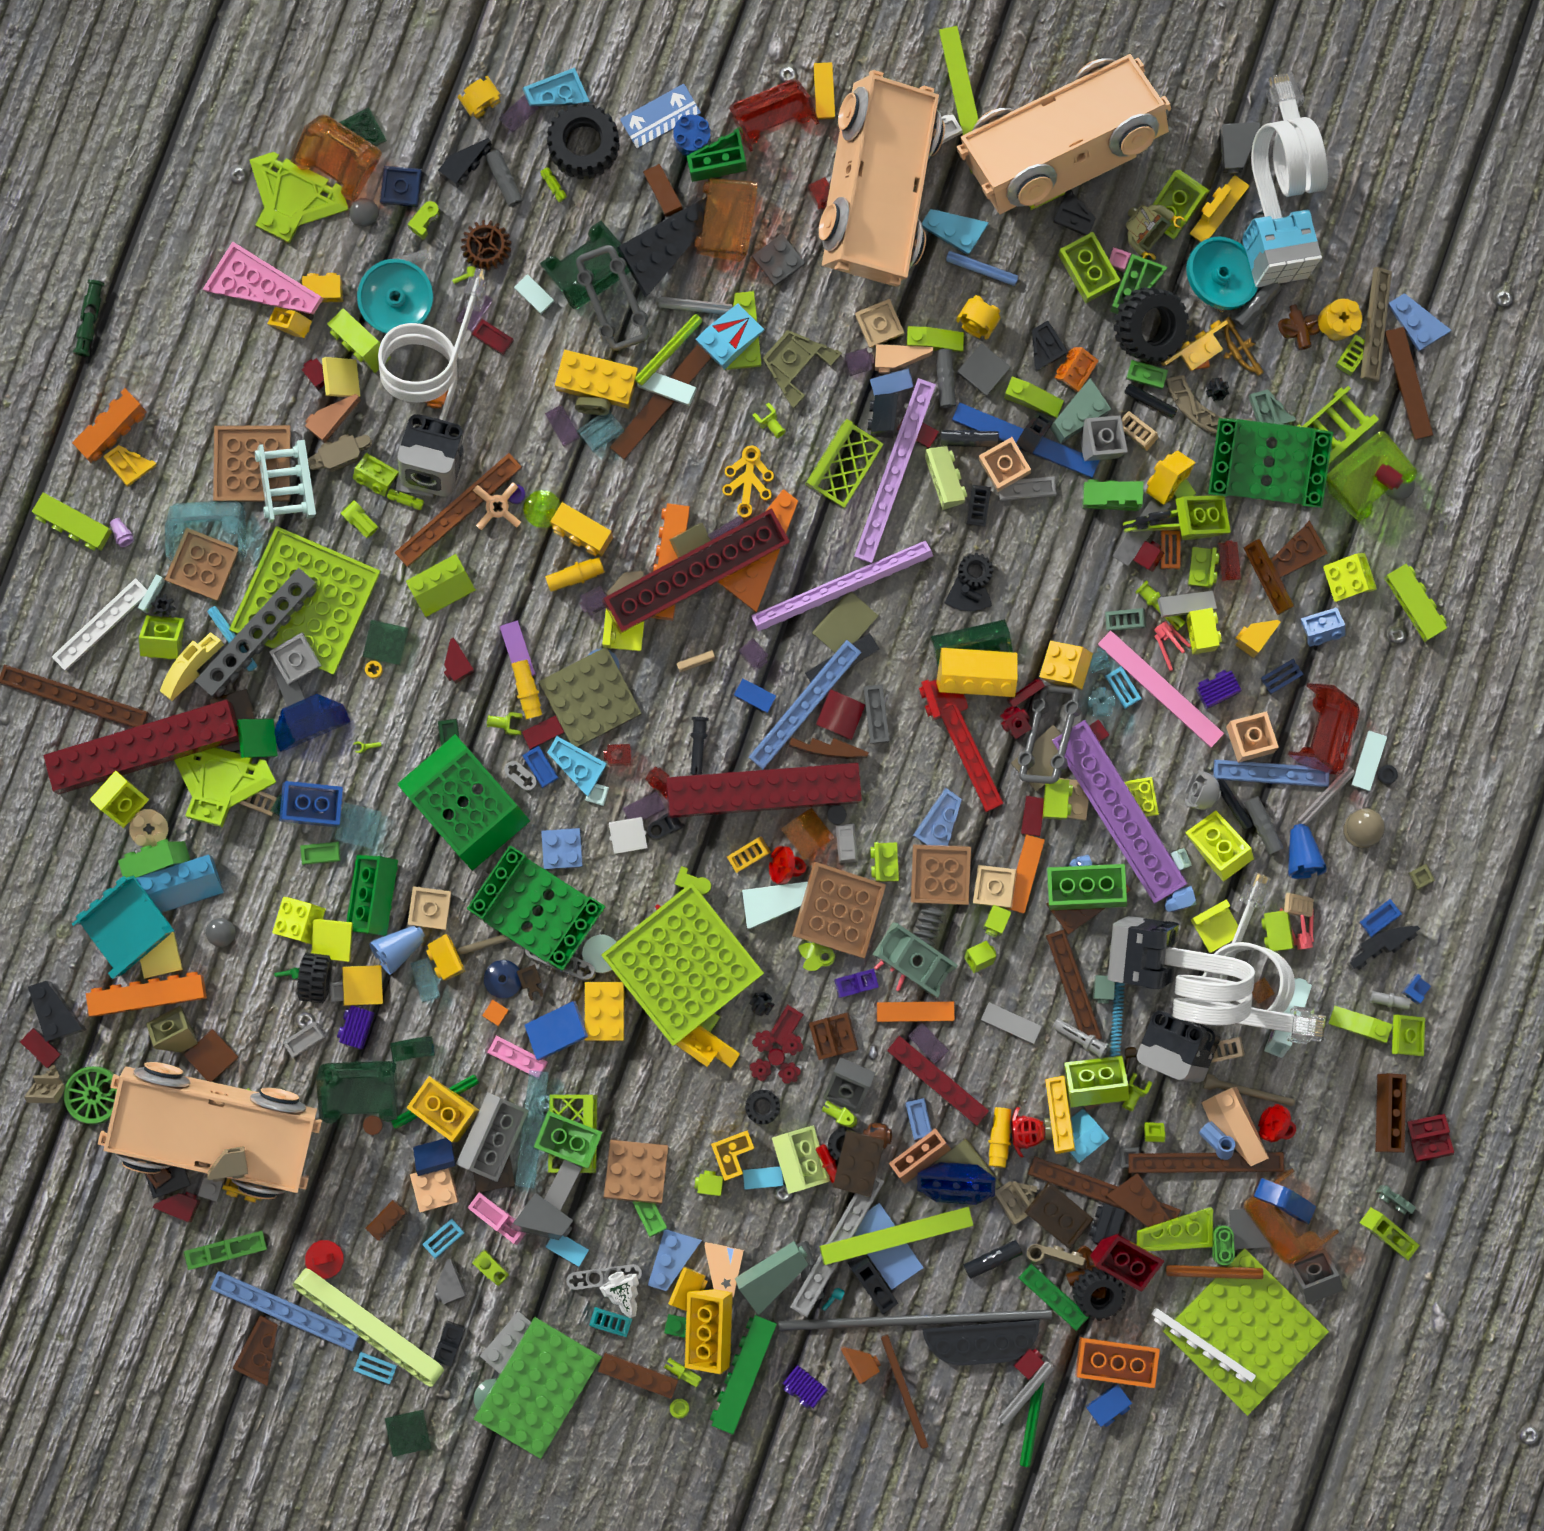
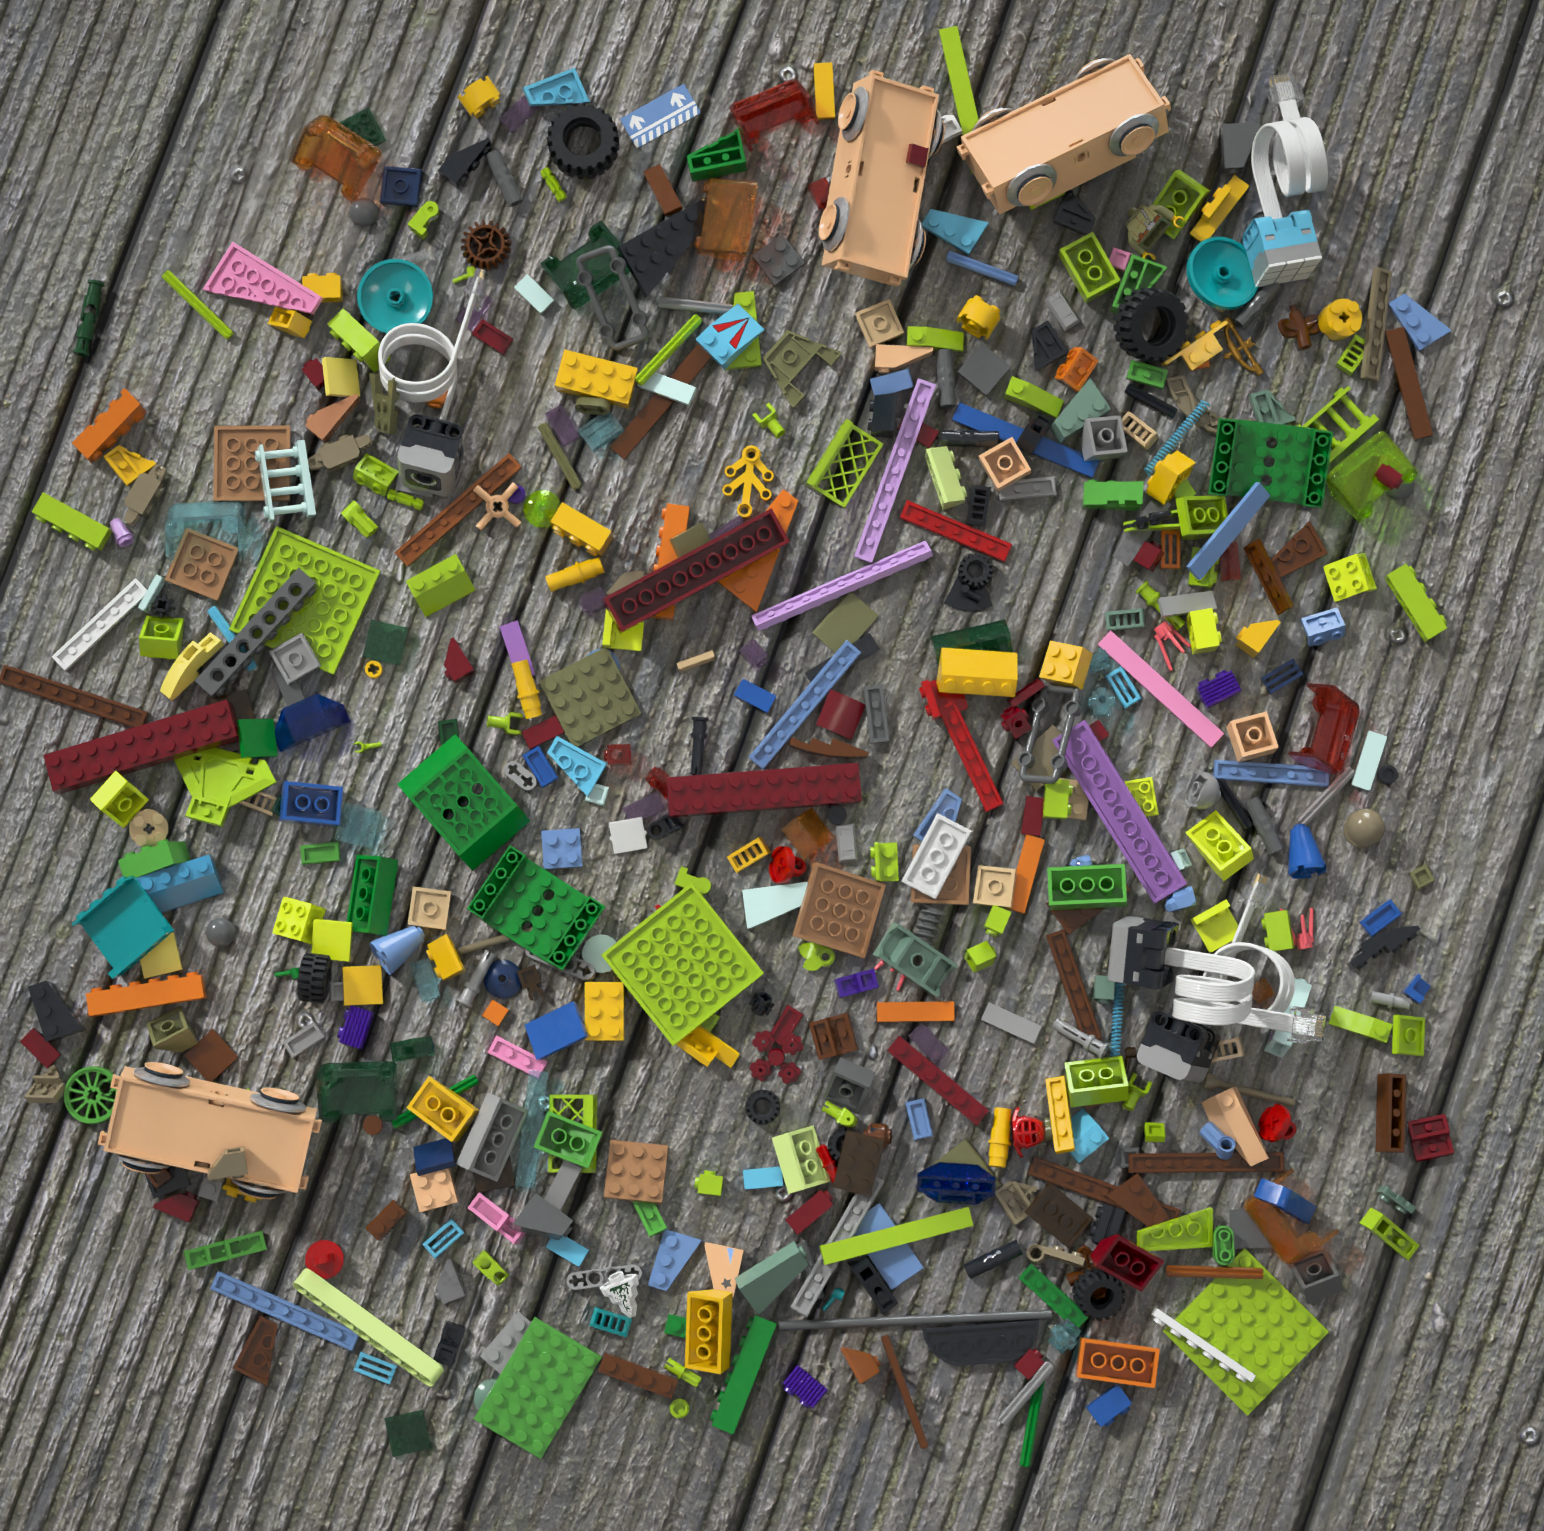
lime plate [249,152,349,244] -> none
yellow slope [668,1267,708,1311] -> none
blue brick [673,114,711,156] -> none
yellow brick [711,1130,754,1181] -> none
clear purple brick [845,348,875,376] -> none
nougat brick [889,1128,951,1184] -> none
black gear [1206,377,1229,401] -> none
tan slope [1284,893,1314,917] -> none
none -> dark tan hinge [124,464,167,527]
none -> lime axle [162,270,234,340]
none -> olive wing [369,373,401,434]
none -> light grey pin [456,950,496,1008]
none -> olive axle [538,422,582,490]
none -> dark red brick [785,1190,833,1235]
none -> red tile [900,500,1012,563]
none -> white tile [902,813,972,899]
none -> dark red tile [906,143,929,168]
none -> light grey tile [1045,290,1081,331]
none -> clear light blue brick [1047,1318,1081,1354]
none -> medium azure piece [1144,400,1210,477]
none -> medium blue tile [1186,482,1270,580]

